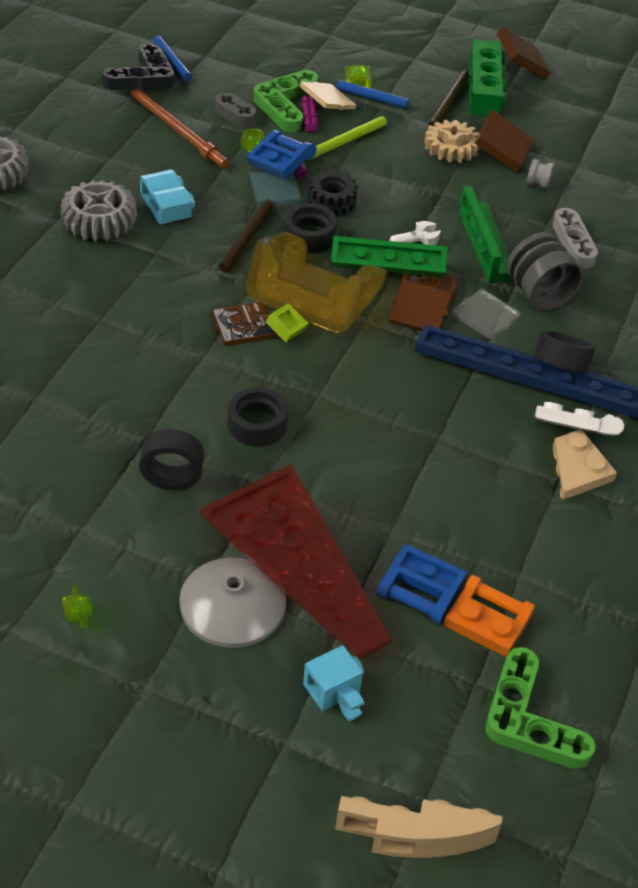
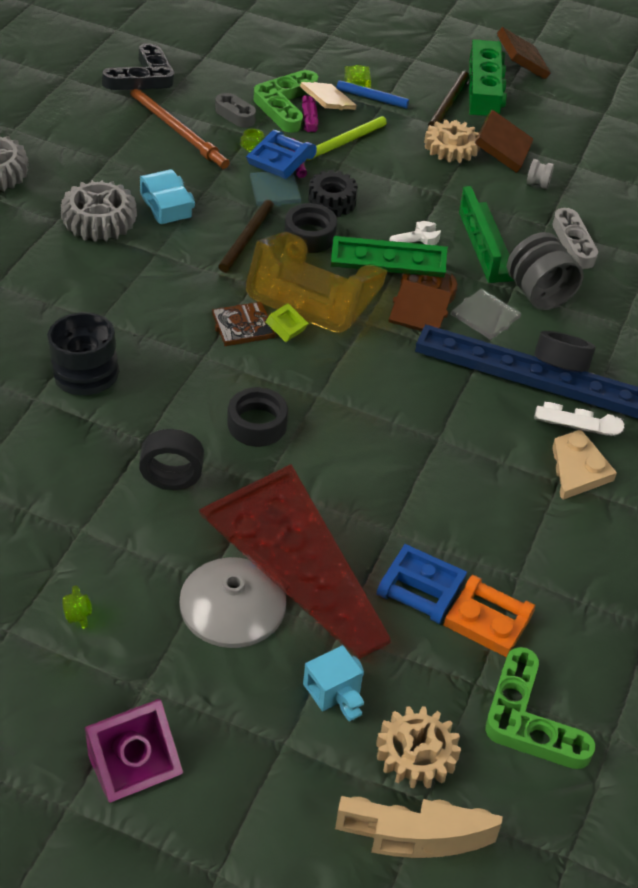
blue bar [153,36,192,82] -> none
none -> black wheel [47,312,119,396]
none -> magenta slope [85,699,183,803]
none -> tan gear [376,706,461,788]

